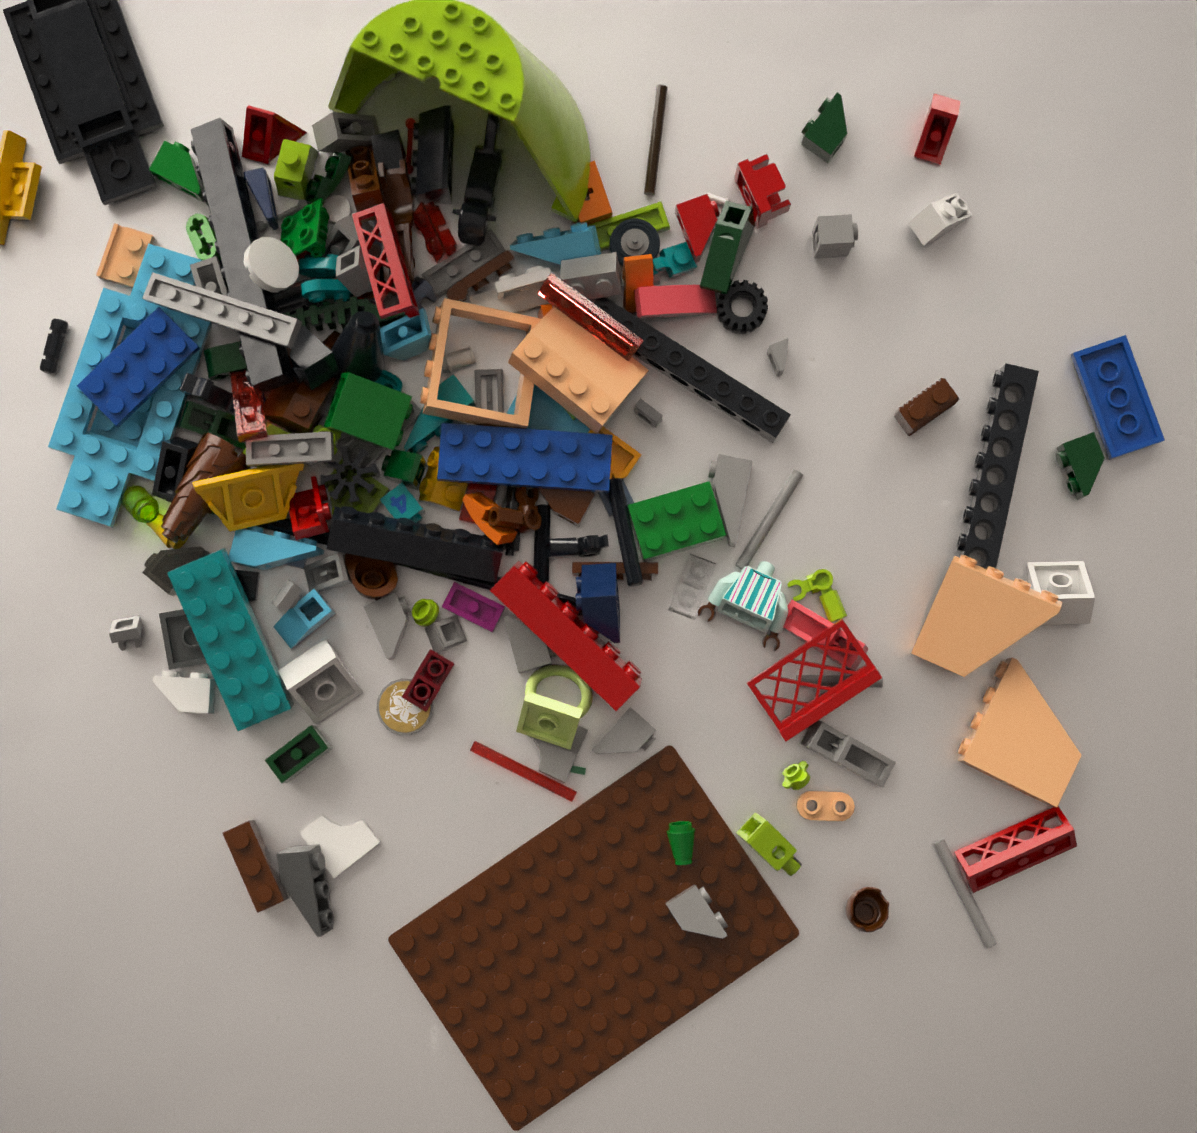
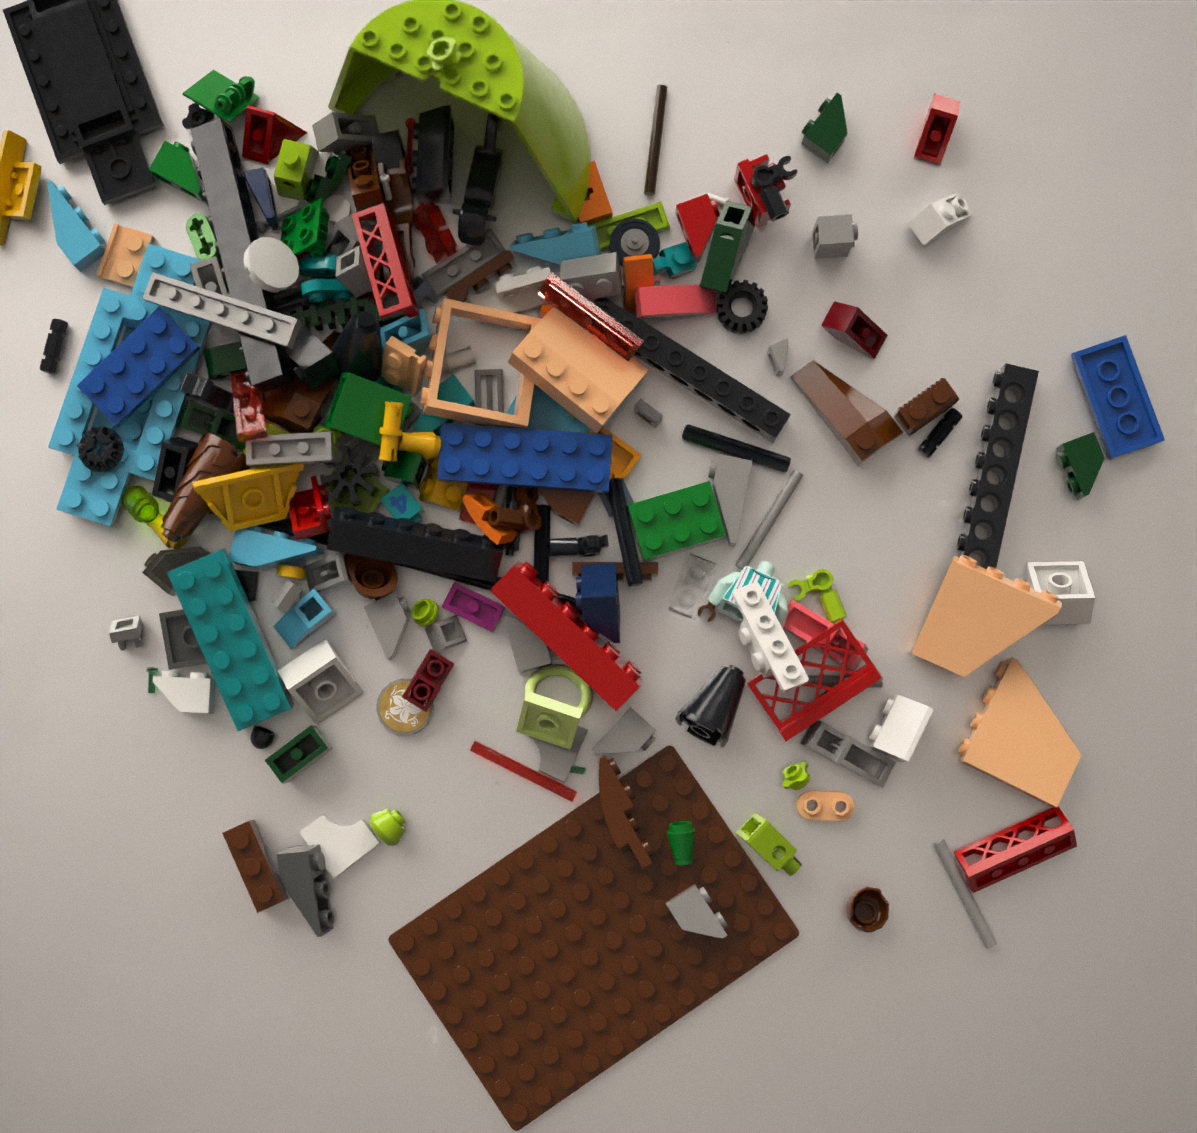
none -> medium azure slope [47,180,105,272]
none -> black gear [77,426,124,472]
none -> clear green piece [146,667,158,693]
none -> green hinge [182,69,260,123]
none -> black plate [182,103,215,129]
none -> black hinge [250,725,276,749]
none -> yellow tile [276,565,306,580]
none -> lime cone [369,808,406,846]
none -> white piece [379,174,392,201]
none -> yellow pin [379,401,404,461]
none -> light nougat plate [381,336,427,396]
none -> yellow cone [398,432,441,460]
none -> lime plate [427,38,461,71]
none -> reddish brown slope [599,756,654,869]
none -> black cone [675,665,746,747]
none -> black axle [682,424,791,472]
none -> white bracket [732,582,809,692]
none -> black bar [750,156,798,222]
none -> reddish brown wedge [790,360,903,466]
none -> dark red slope [821,301,888,359]
none -> white slope [868,695,934,762]
none -> black axle [918,408,962,457]

